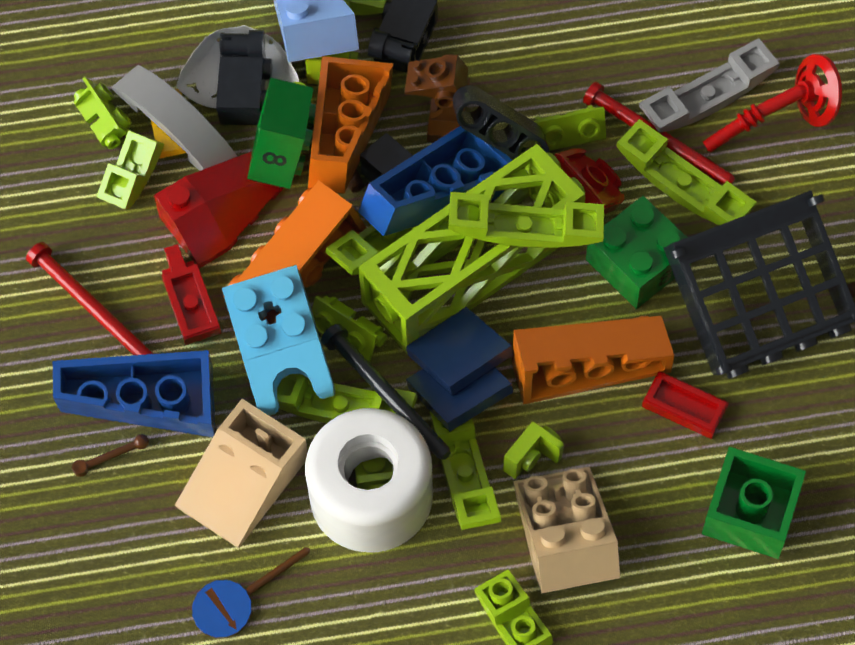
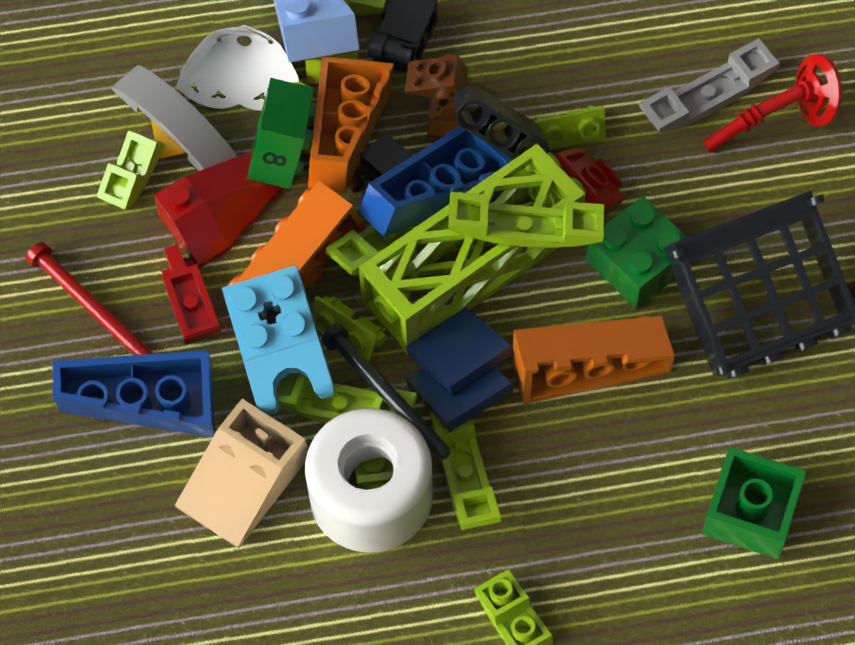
reddish brown hinge [72,434,149,477] -> none
lime hinge [74,76,132,149] -> none
blue piece [192,547,310,639] -> none
black hinge [216,30,273,125] -> none
lime bracket [503,421,564,479] -> none
tan slope [513,466,620,594] -> none
red bar [583,81,735,185] -> none
lime slope [616,119,757,225] -> none
red tile [642,371,729,439] -> none

